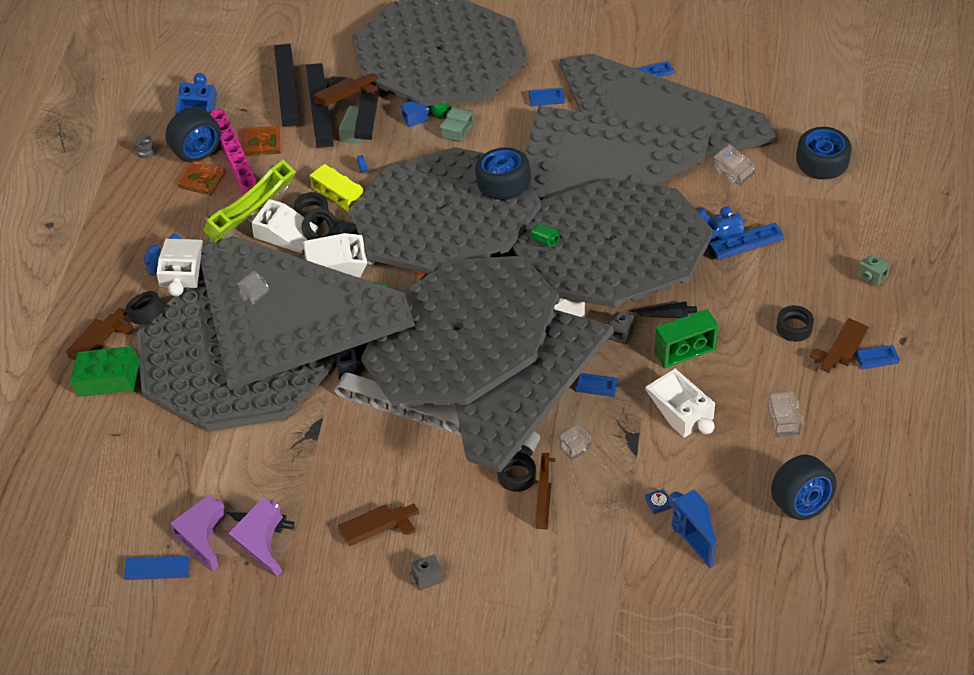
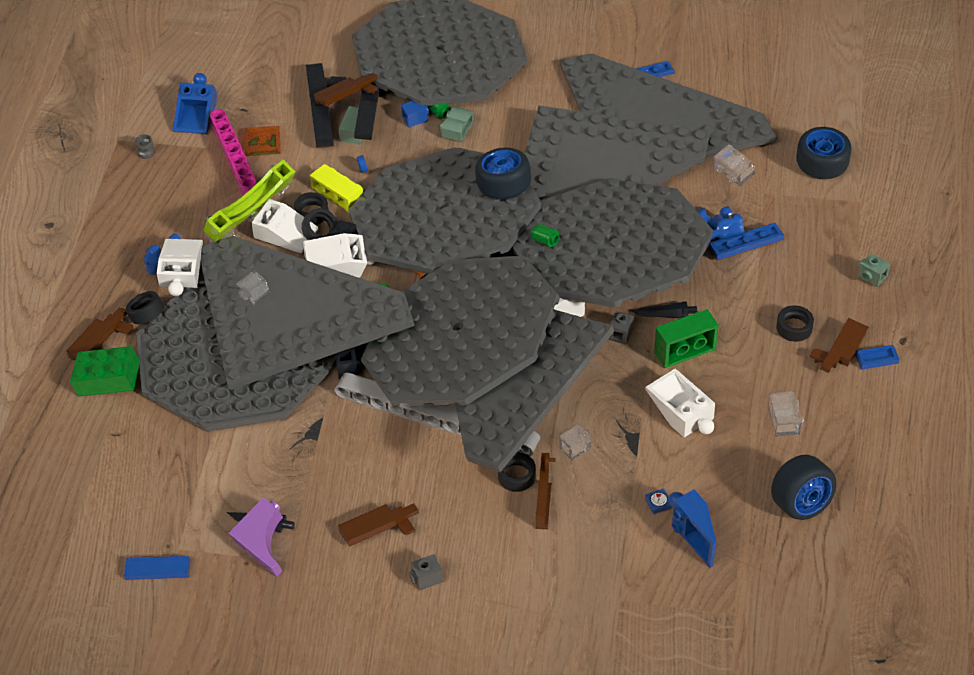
black wheel [165,107,221,162] -> none
medium lavender arch [170,494,225,572] -> none
clear orange tile [178,161,226,196] -> none
black beam [274,43,300,127] -> none
blue tile [529,88,565,107] -> none
blue tile [576,373,618,397] -> none

